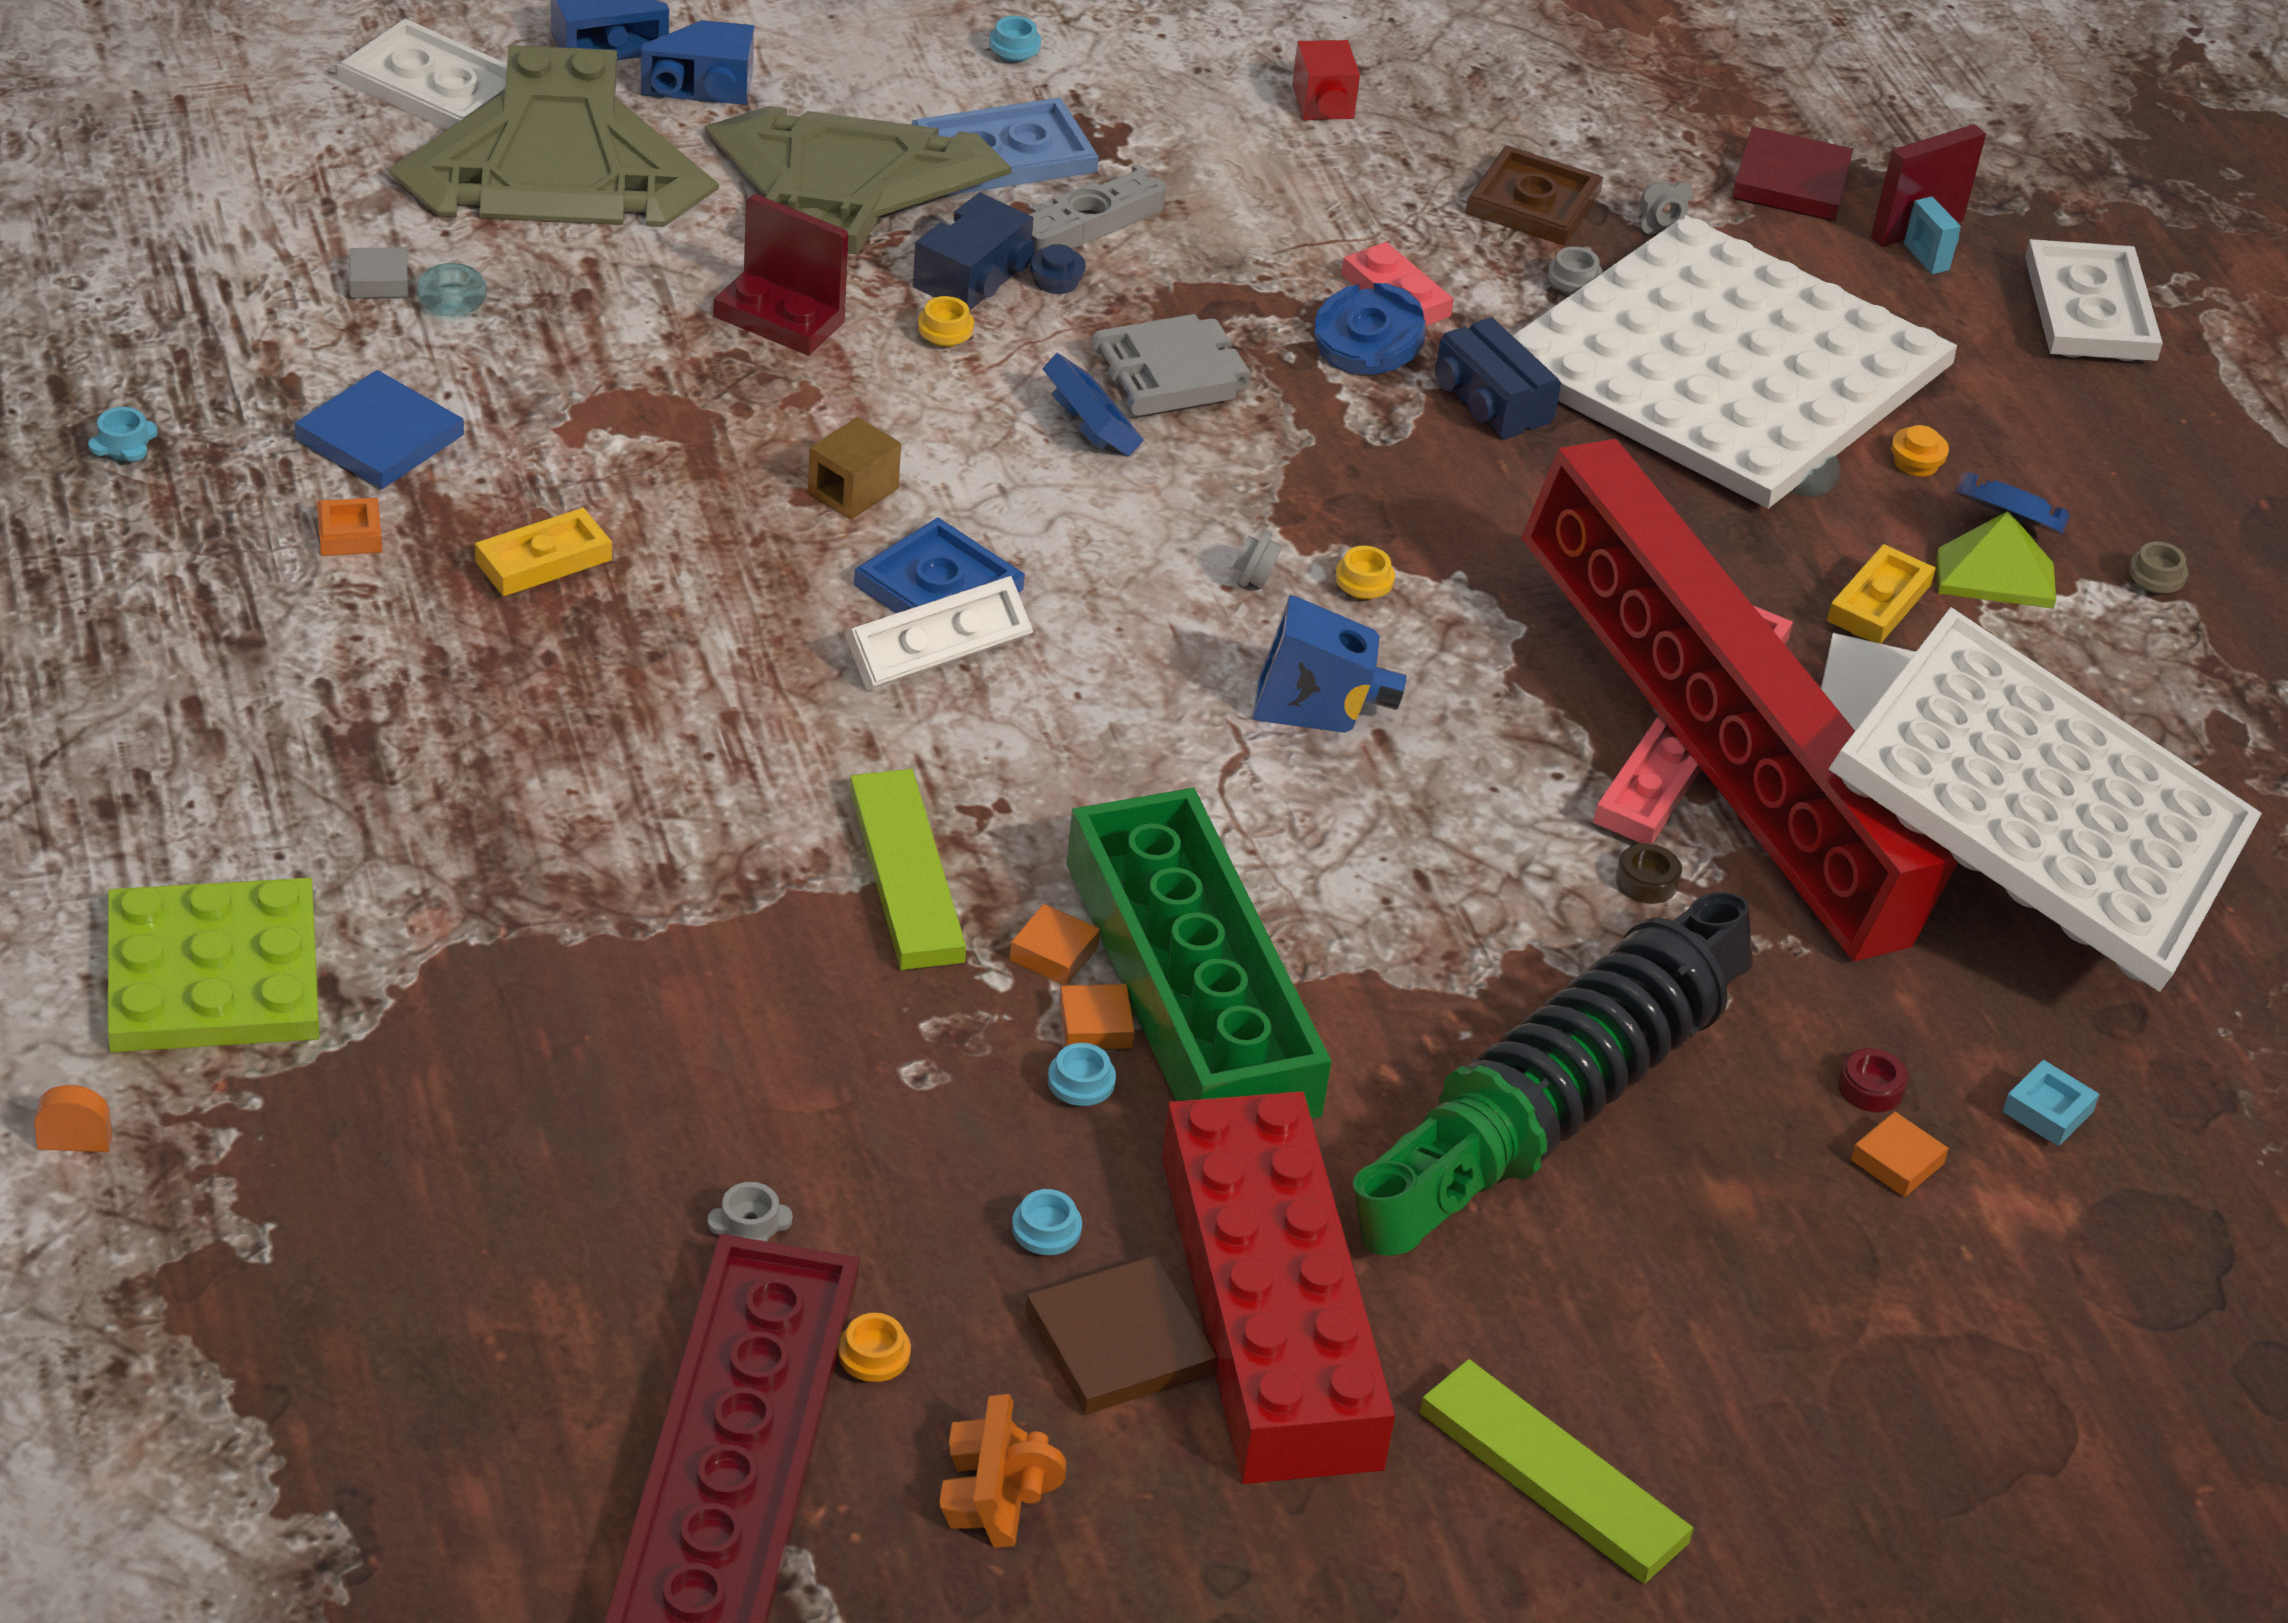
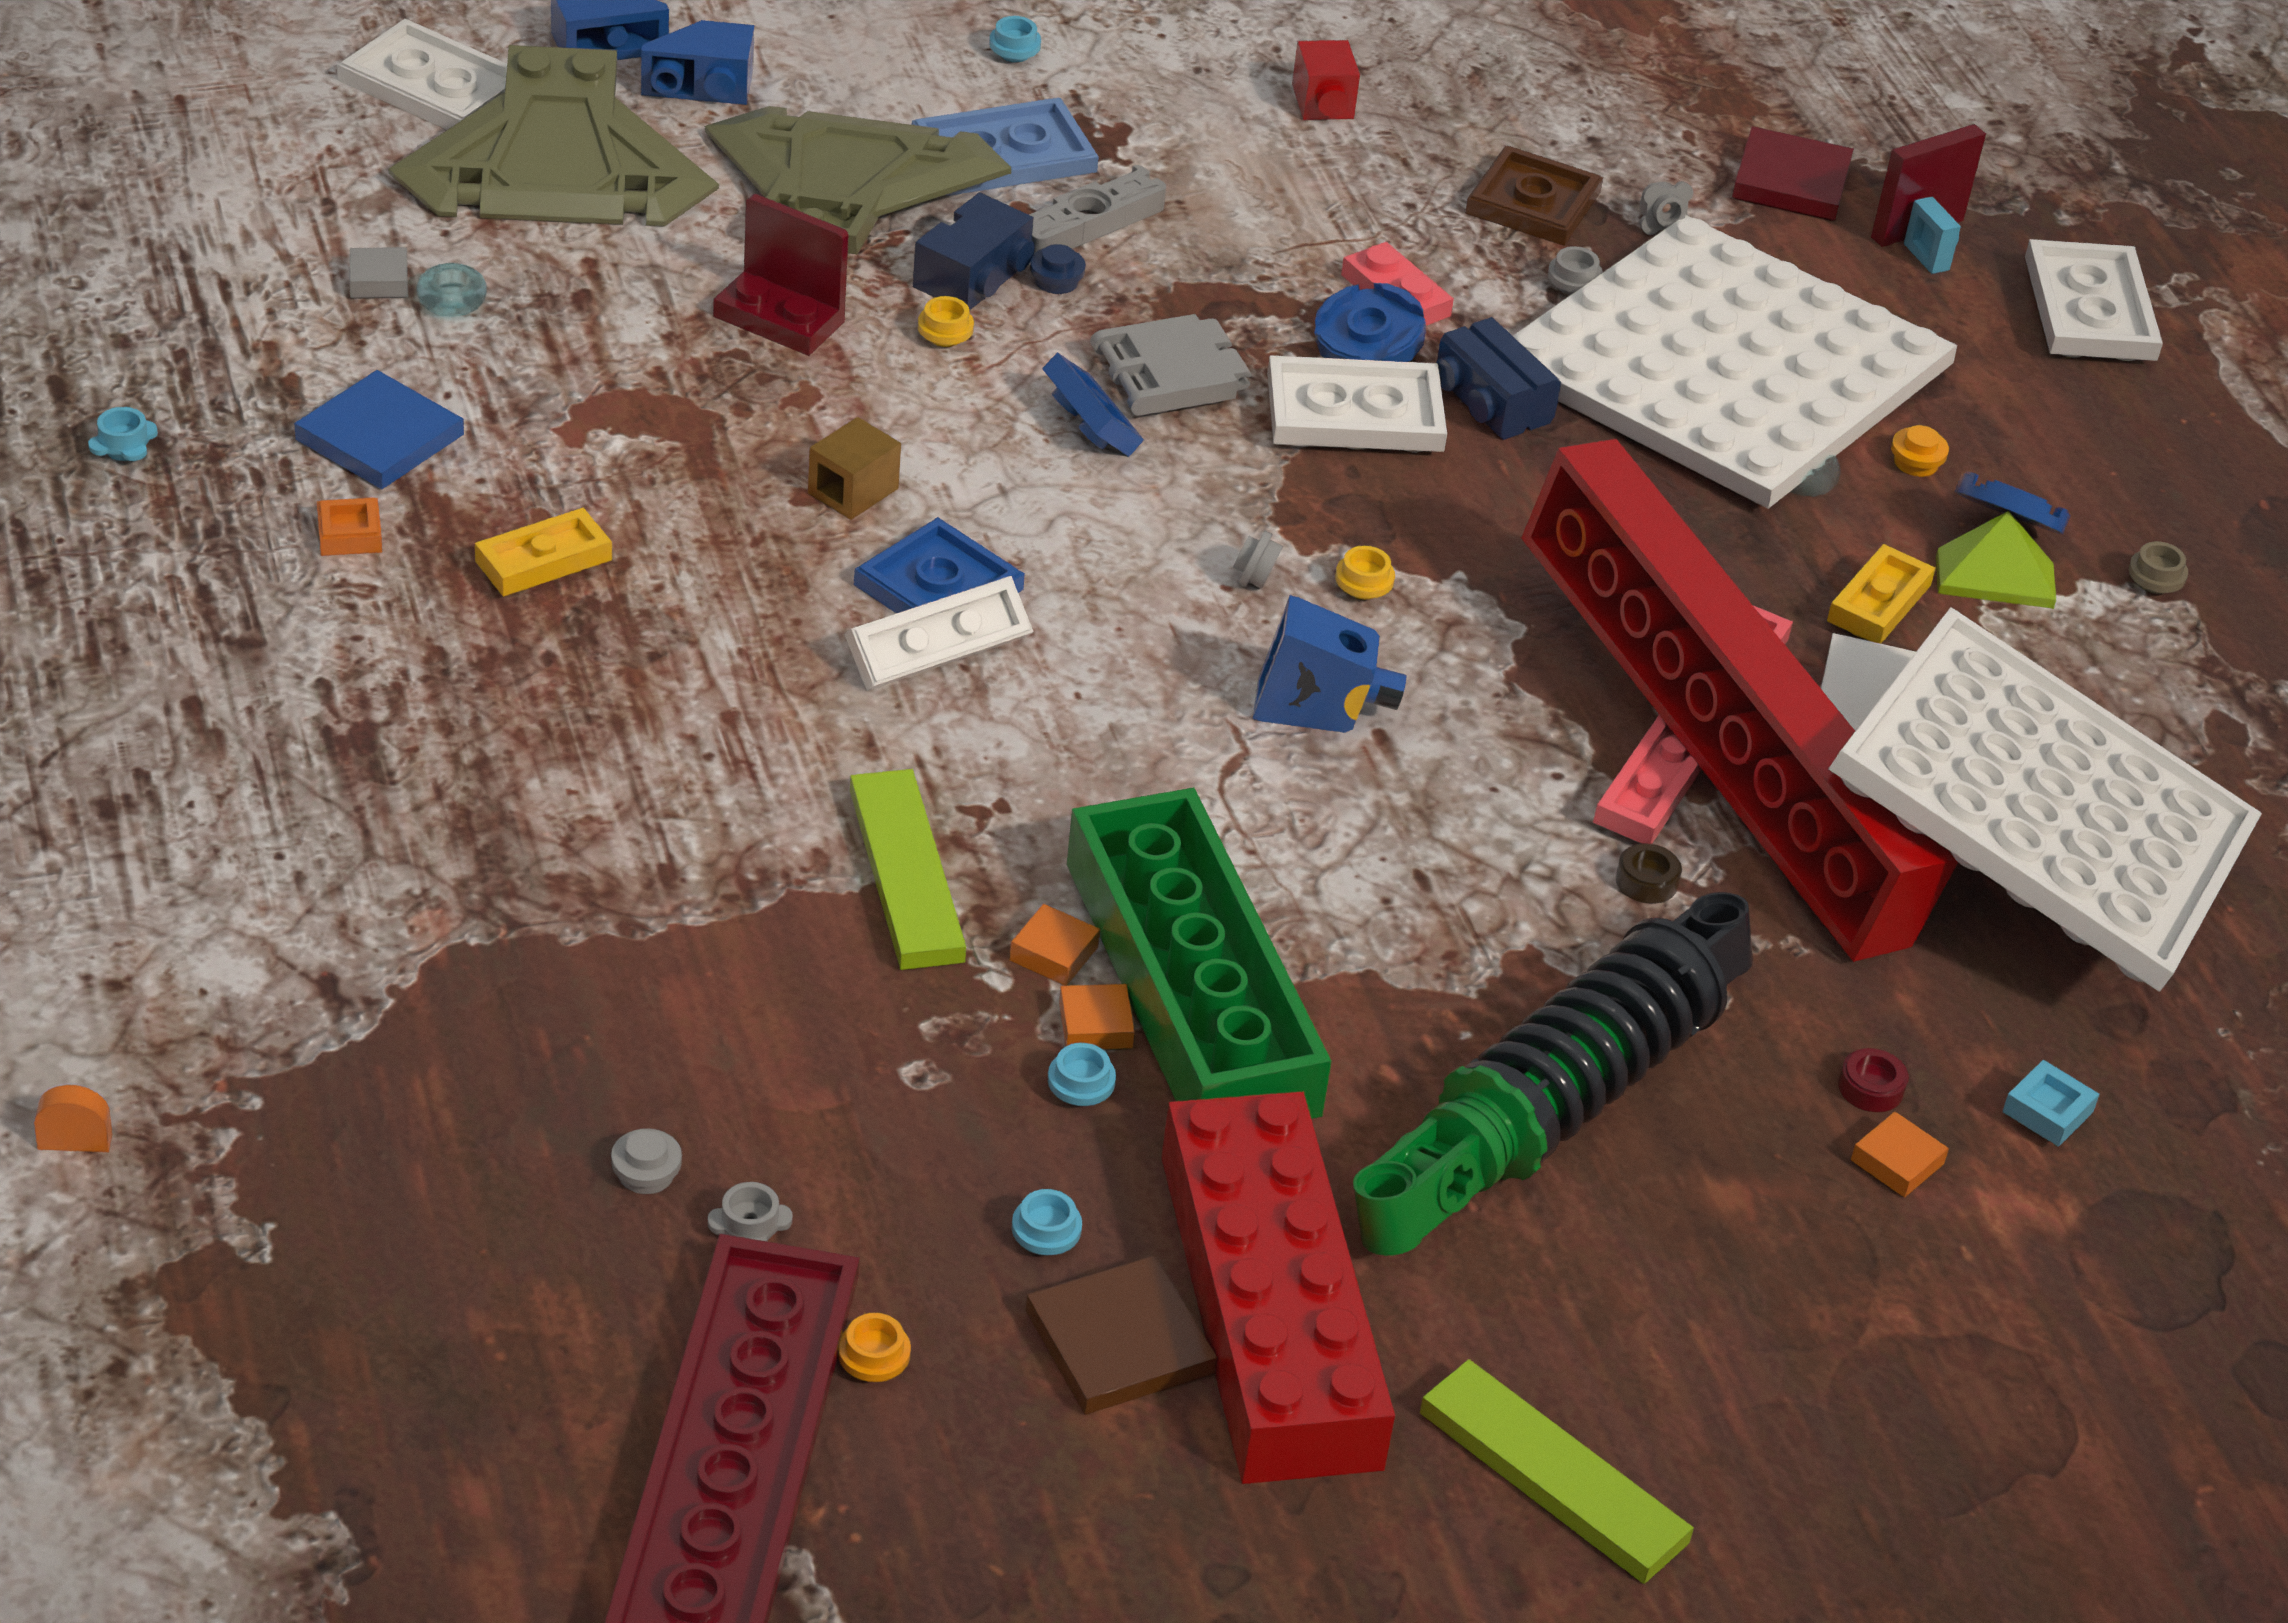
lime plate [108,878,320,1053] -> none
orange hips [940,1394,1067,1548] -> none
none -> light grey plate [611,1129,682,1194]
none -> white plate [1267,355,1447,452]

